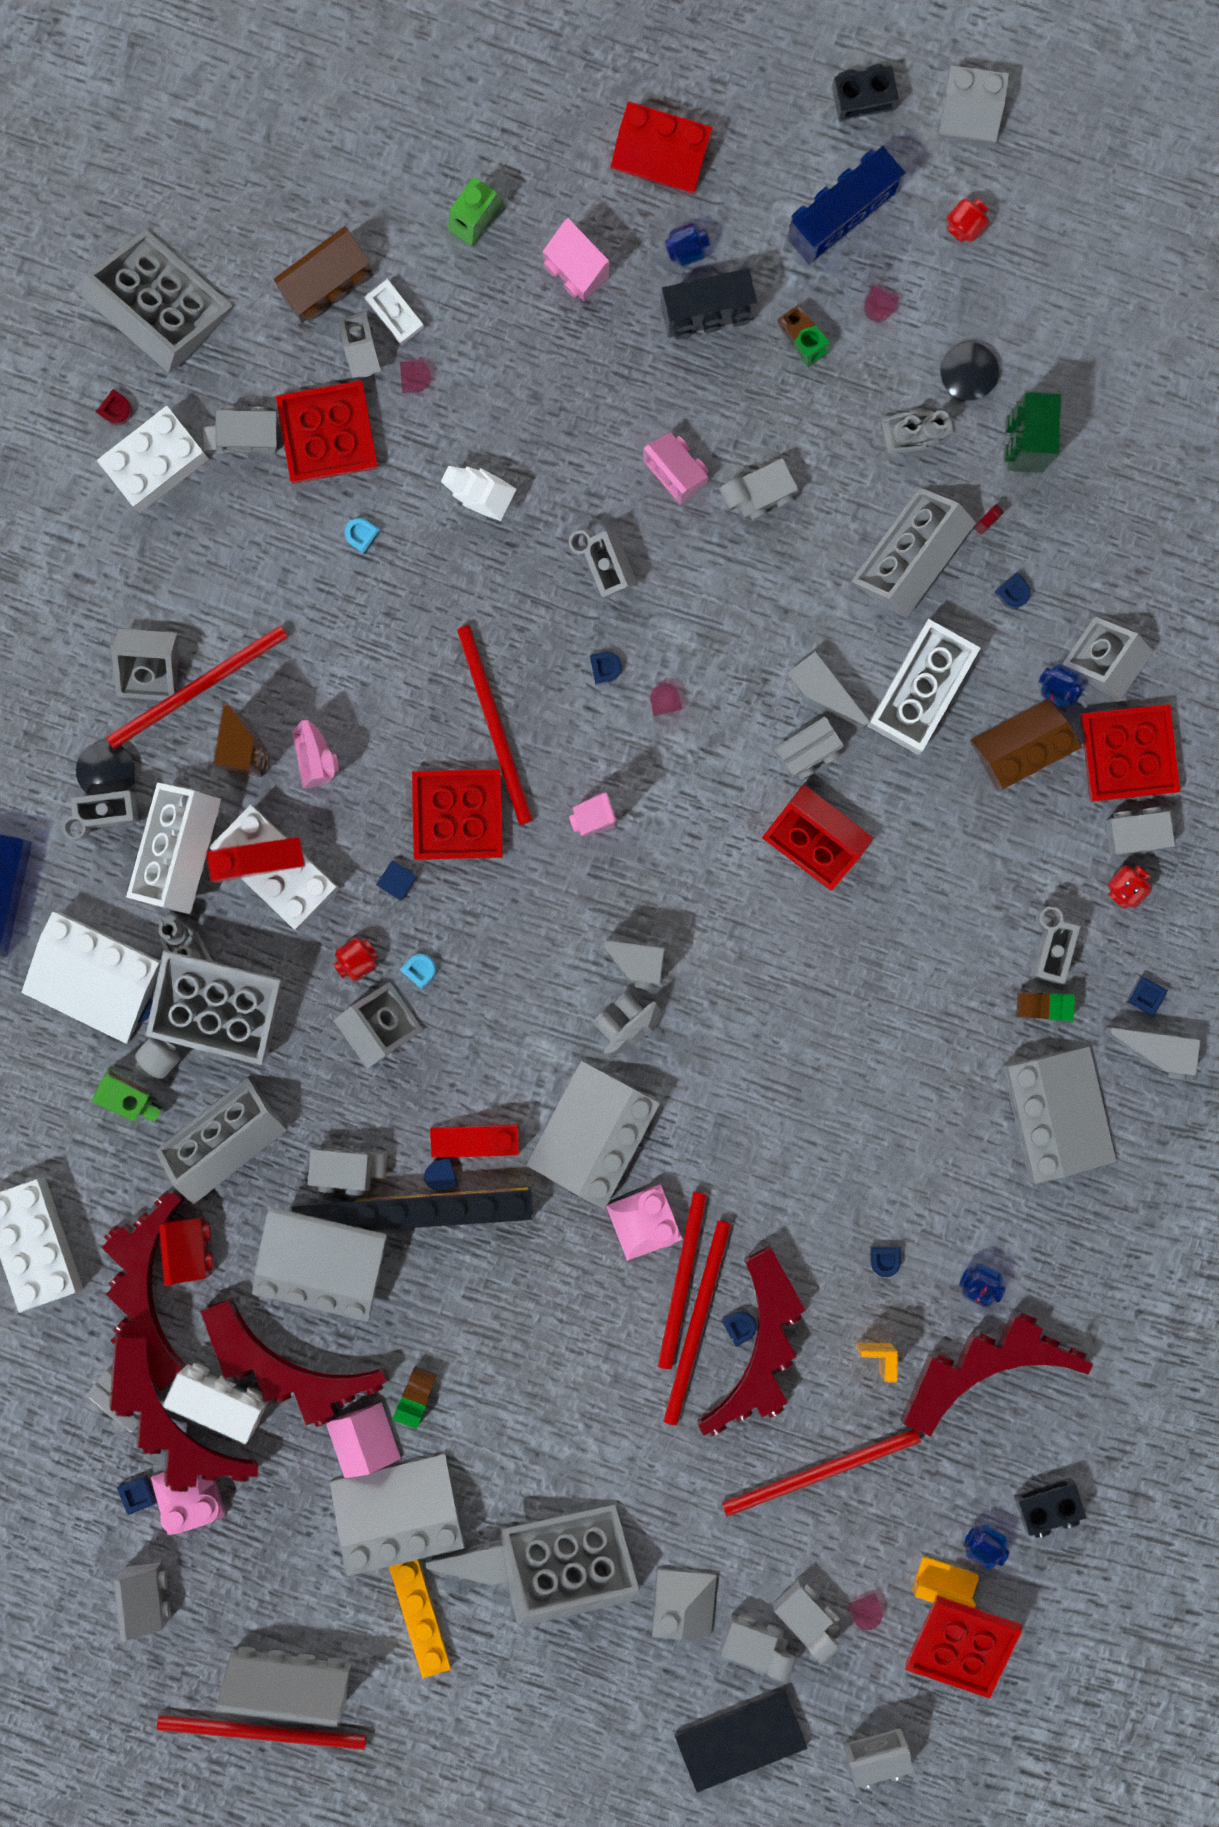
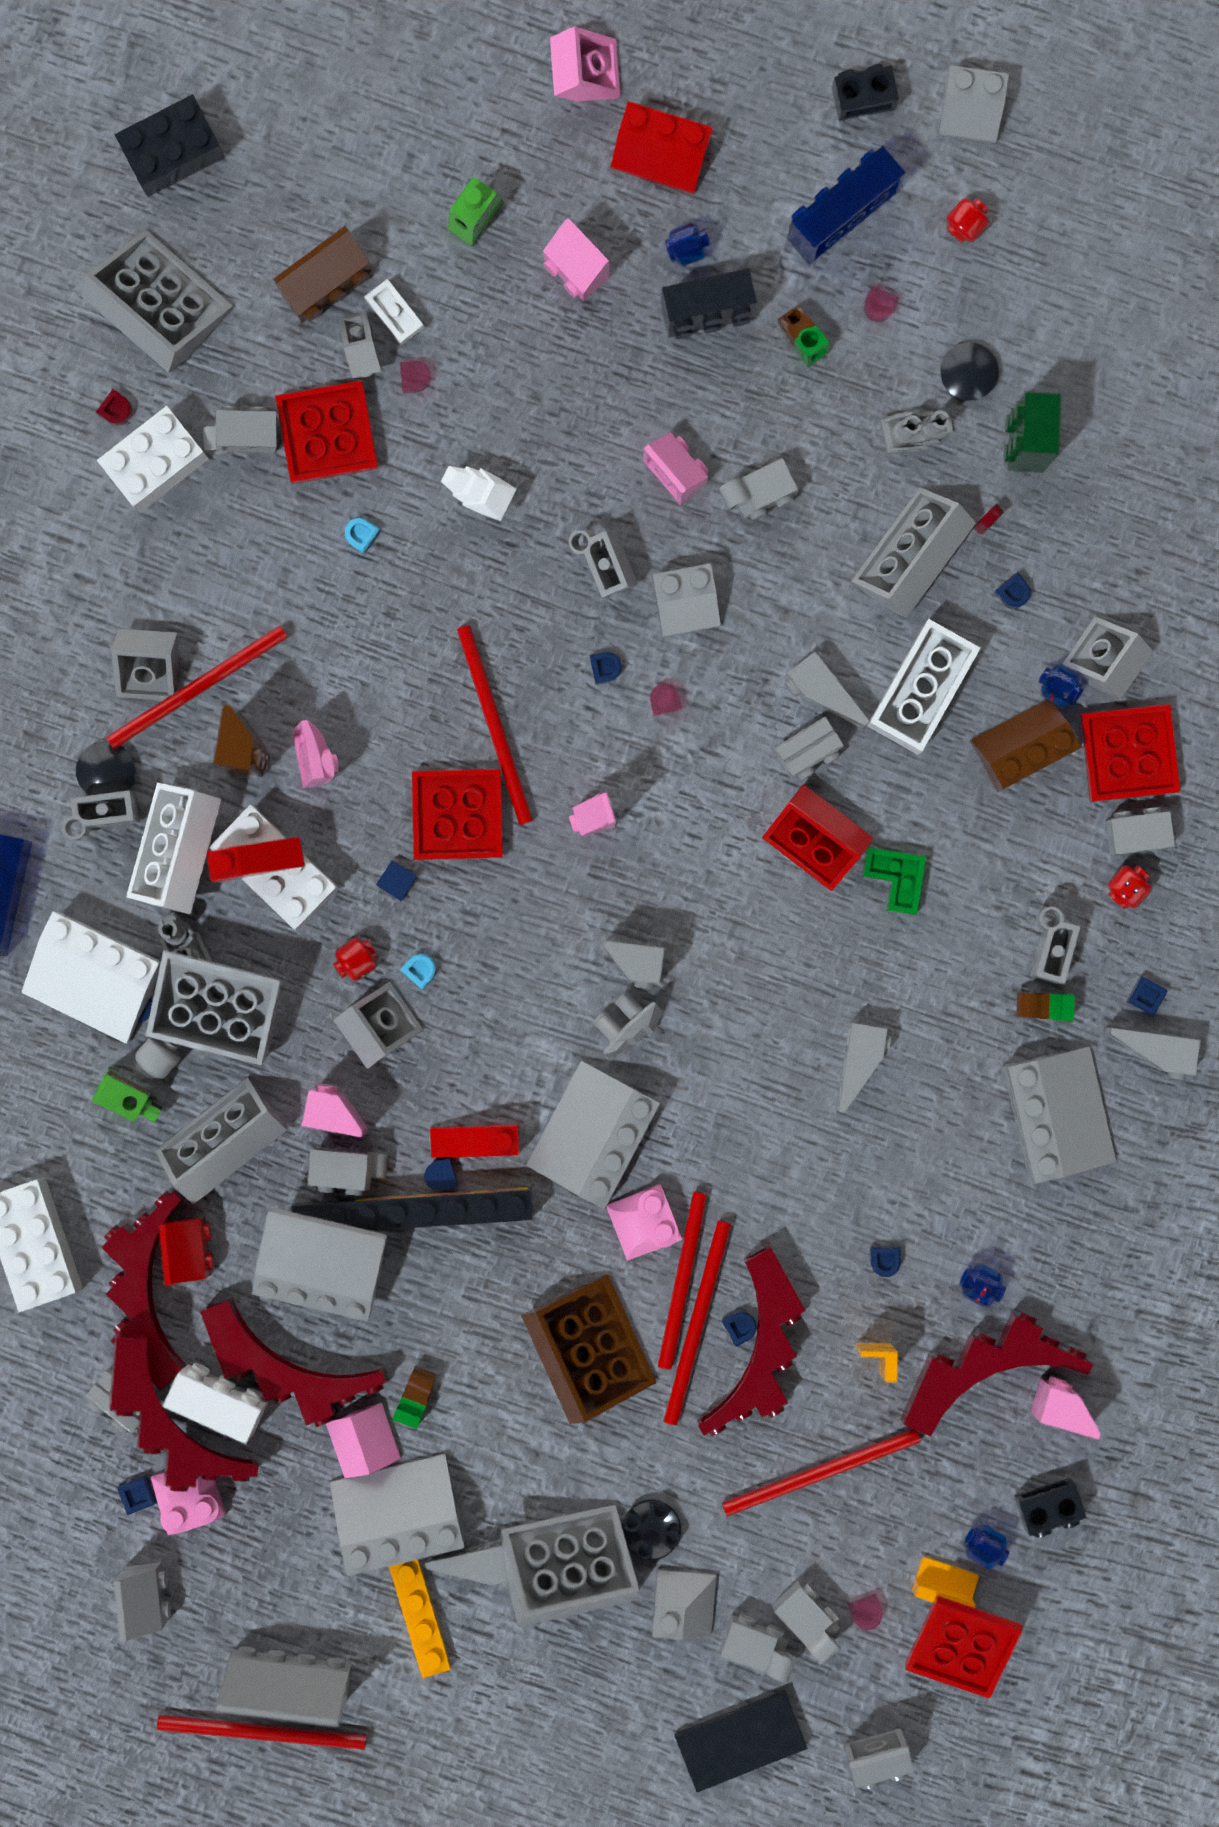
none -> black brick [114,94,225,198]
none -> bright pink slope [302,1084,368,1137]
none -> reddish brown slope [521,1274,657,1424]
none -> bright pink slope [550,26,621,102]
none -> black dish [622,1499,681,1560]
none -> light grey slope [652,563,721,637]
none -> light grey slope [836,1023,891,1113]
none -> green plate [862,847,926,915]
none -> bright pink slope [1030,1376,1100,1440]

